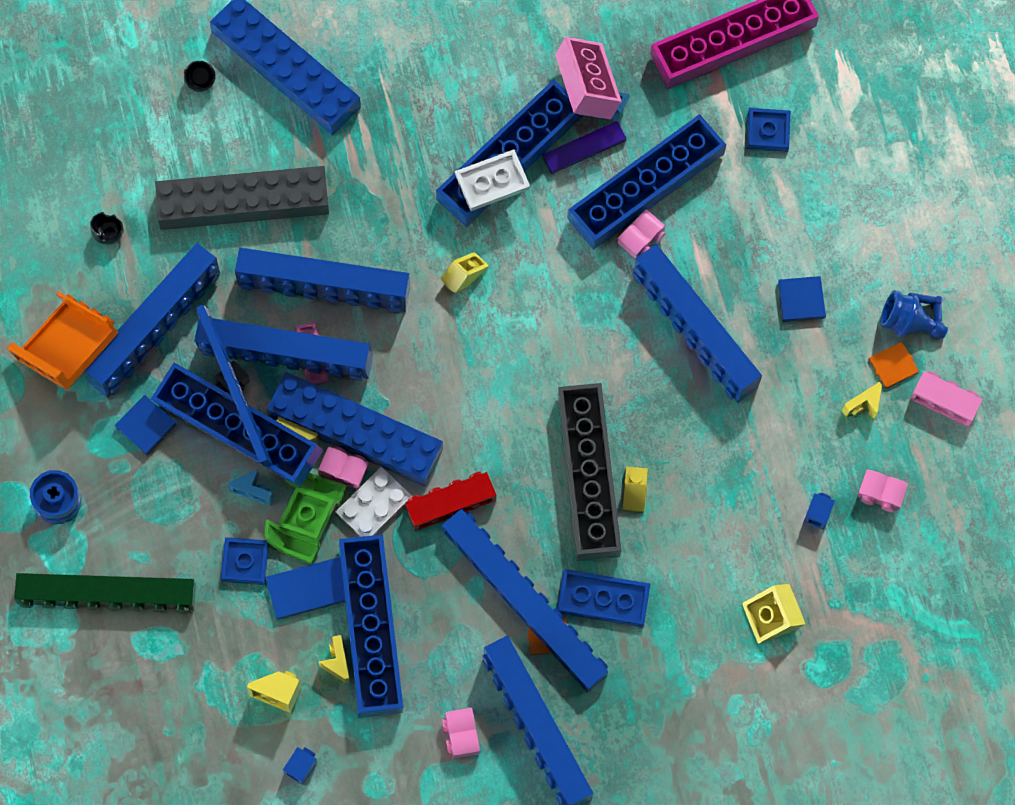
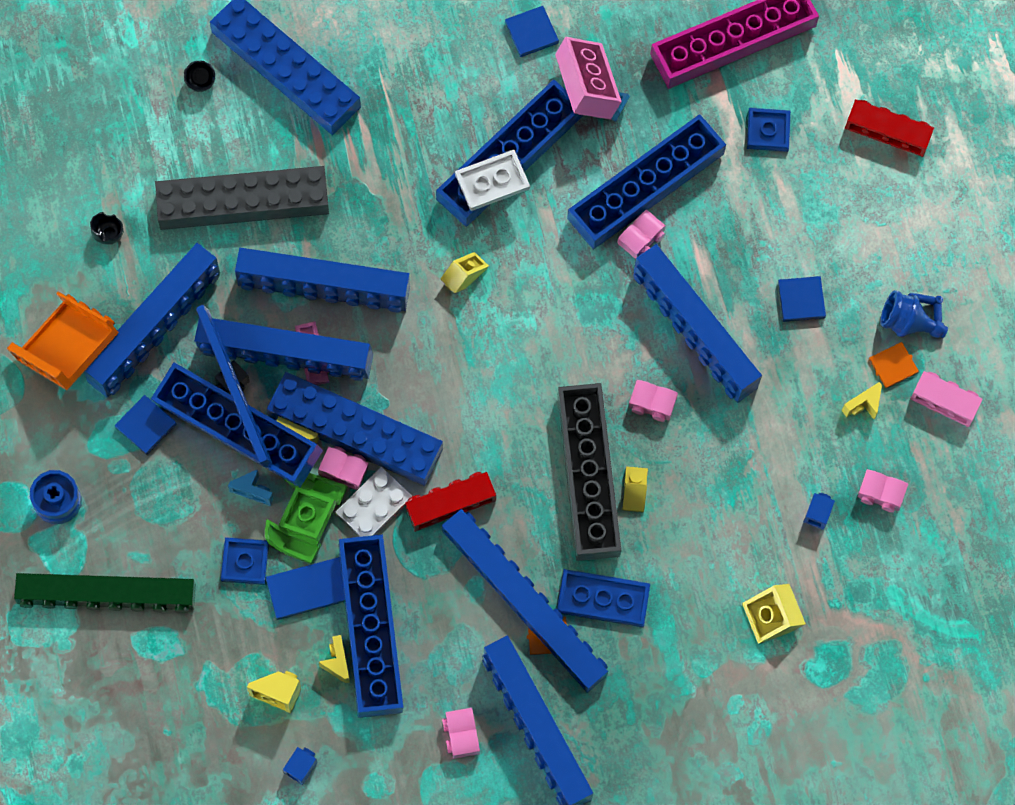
dark purple tile [542,121,627,174] -> none
none -> blue tile [505,6,559,57]
none -> bright pink brick [629,380,678,422]
none -> red brick [845,99,934,157]

